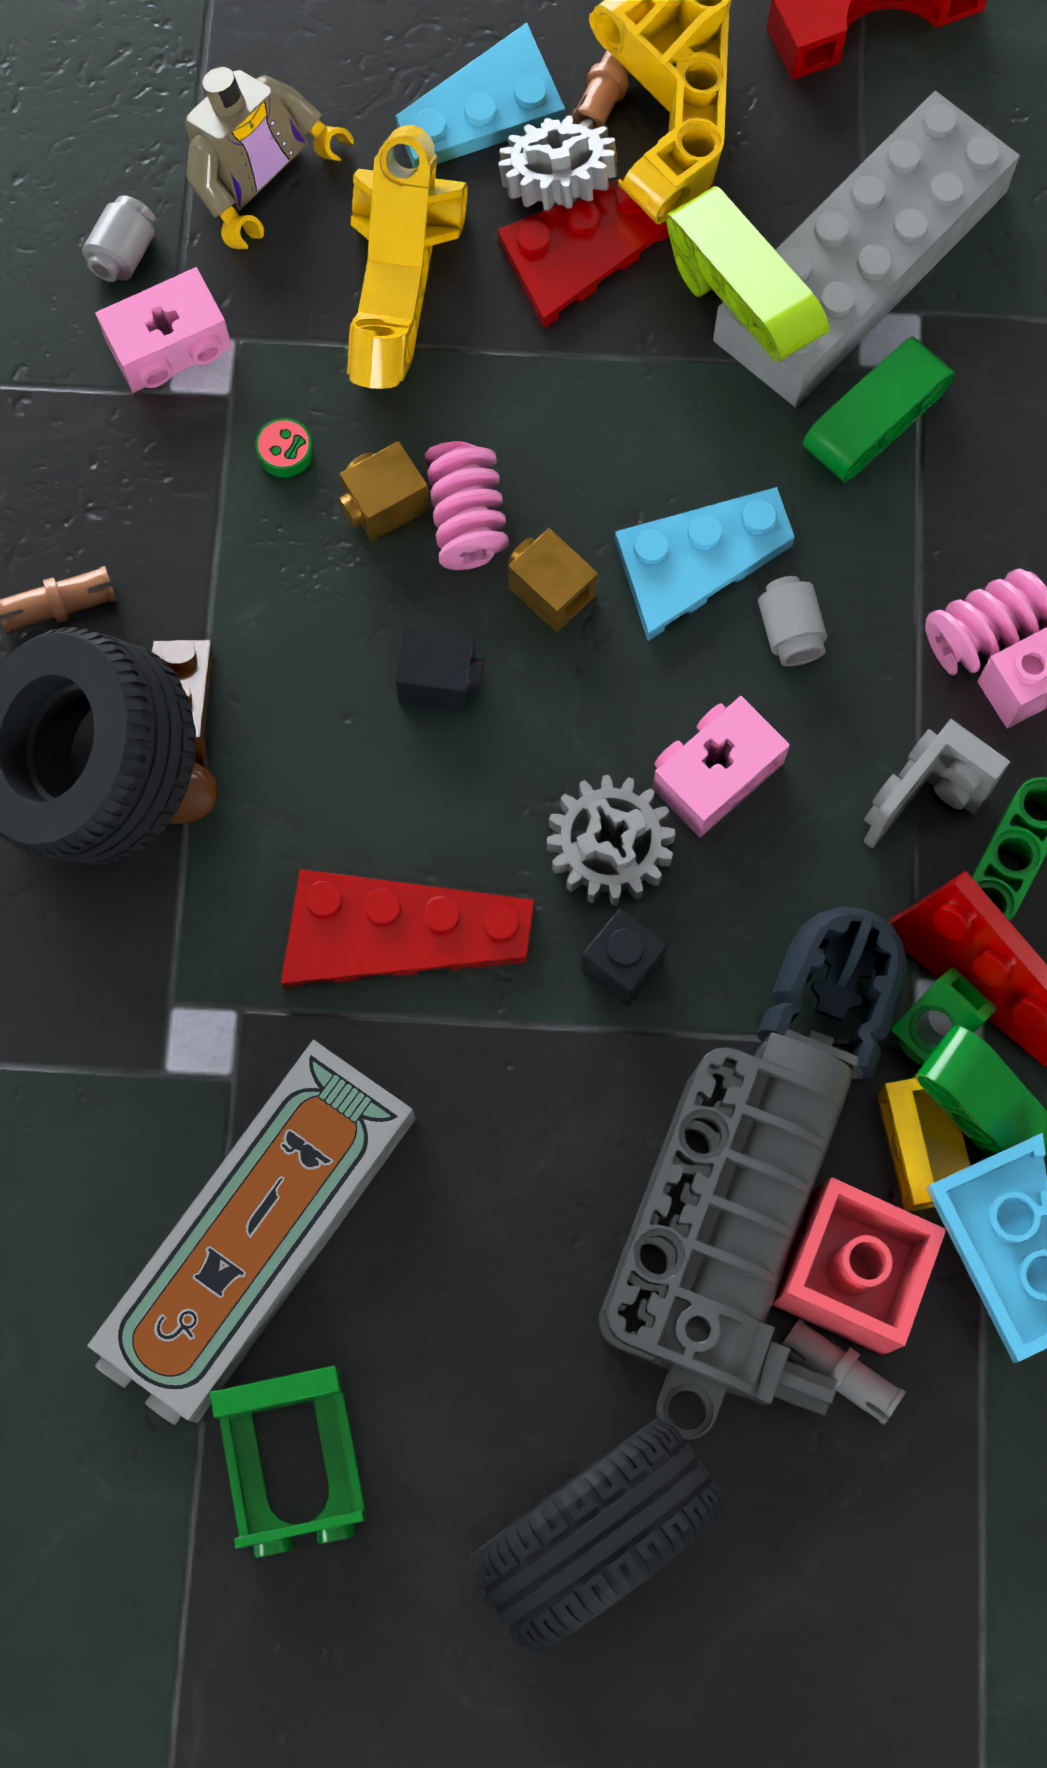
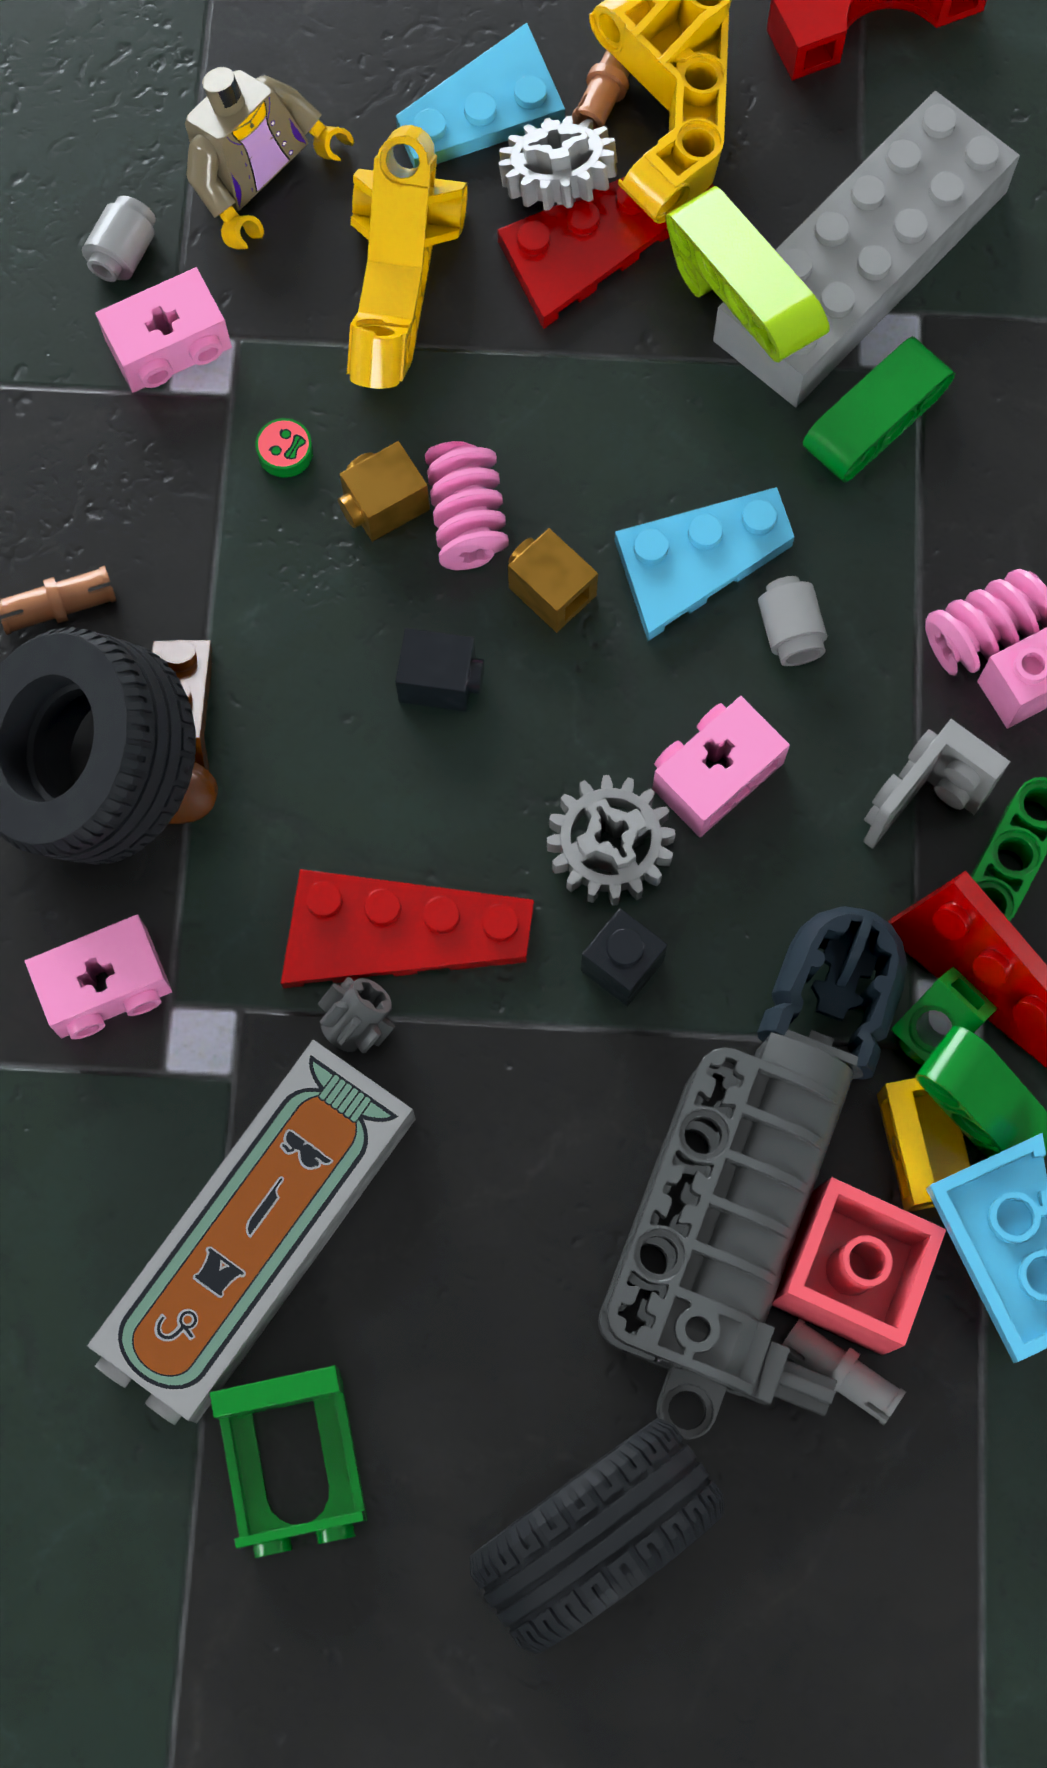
none -> bright pink brick [24,914,172,1039]
none -> dark grey gear [318,977,395,1053]

